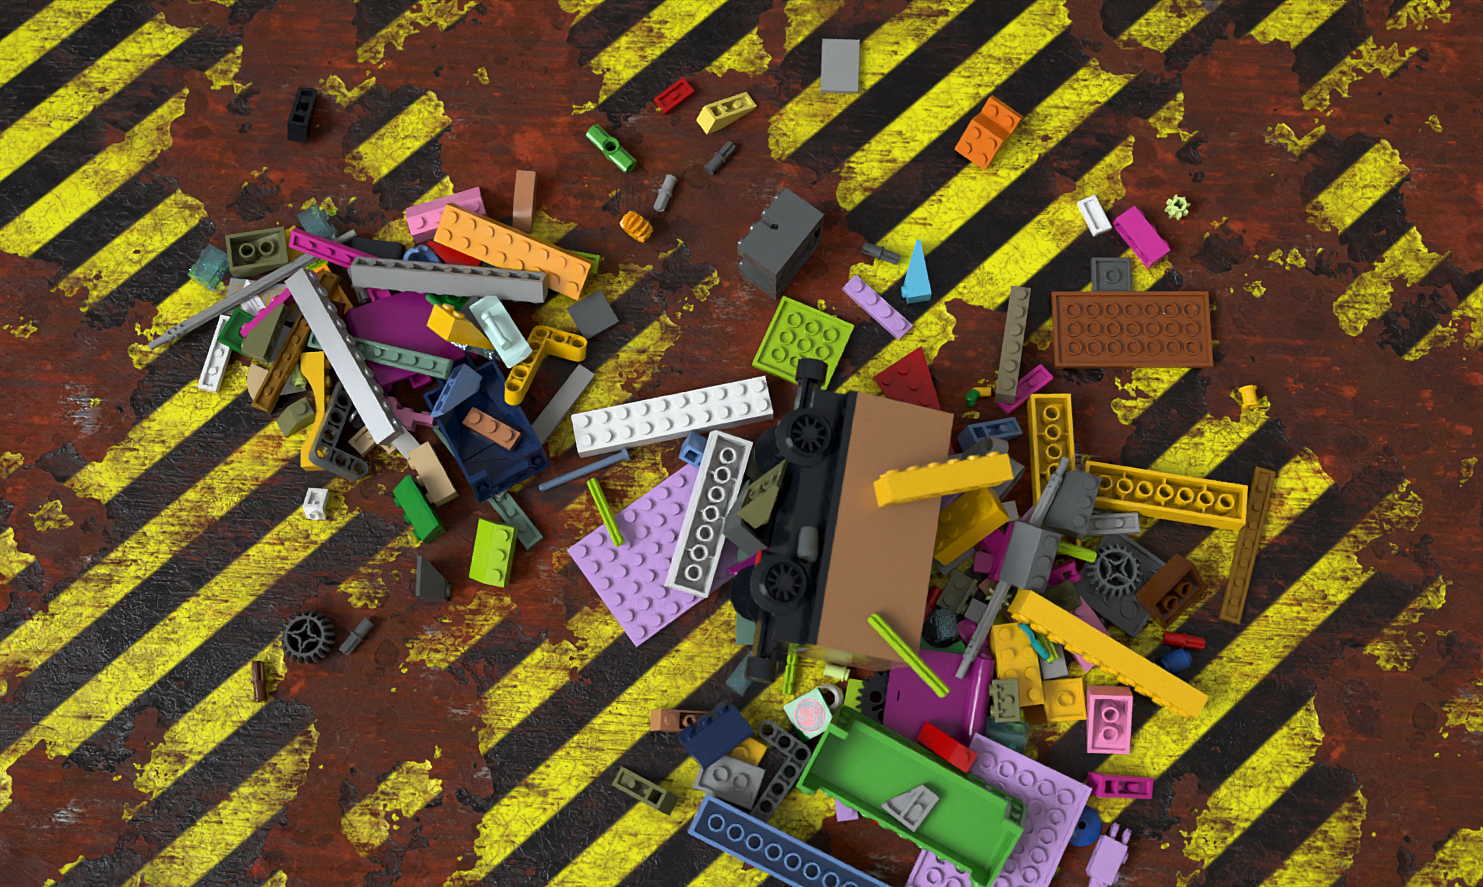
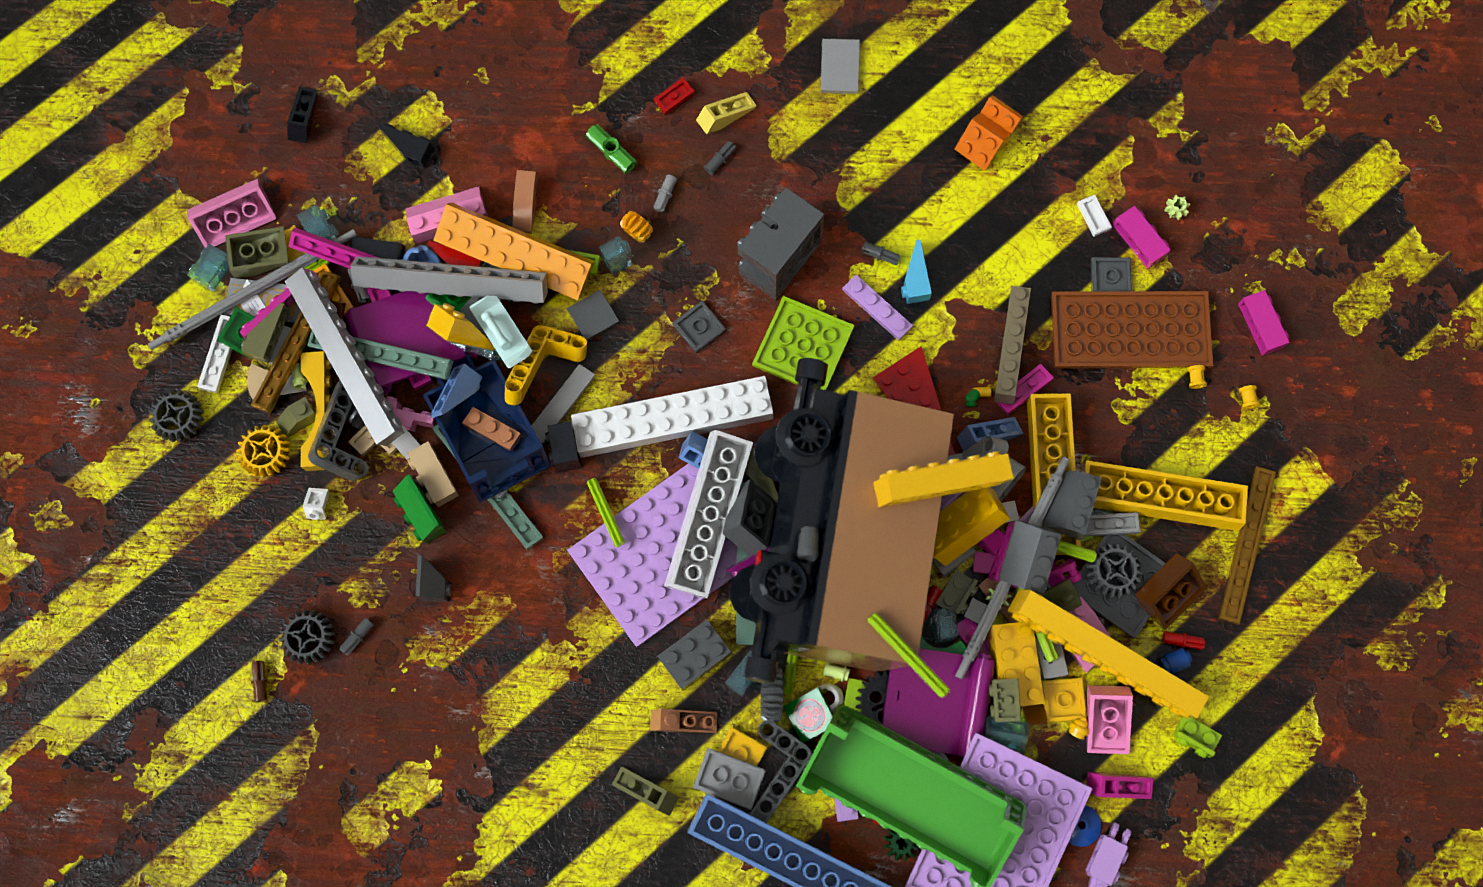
lime slope [469,518,519,587] -> none
sand blue bar [539,447,630,491] -> none
dark blue slope [676,699,754,770] -> none
olive slope [737,459,789,529] -> none
light grey wing [881,784,939,832] -> none
red slope [916,721,981,773] -> none
teal piece [1017,624,1050,659] -> none
none -> dark grey gear [149,390,204,442]
none -> bright pink slope [187,179,277,250]
none -> yellow gear [236,425,291,478]
none -> black slope [377,123,433,169]
none -> black brick [545,421,582,473]
none -> clear light blue brick [599,236,633,276]
none -> dark grey brick [658,619,732,691]
none -> dark grey tile [672,300,726,354]
none -> dark grey gear [761,667,783,722]
none -> dark green gear [883,829,919,861]
none -> yellow plate [1069,717,1089,740]
none -> lime bracket [1172,717,1222,758]
none -> yellow bush [1187,365,1207,389]
none -> dark pink brick [1238,290,1290,356]

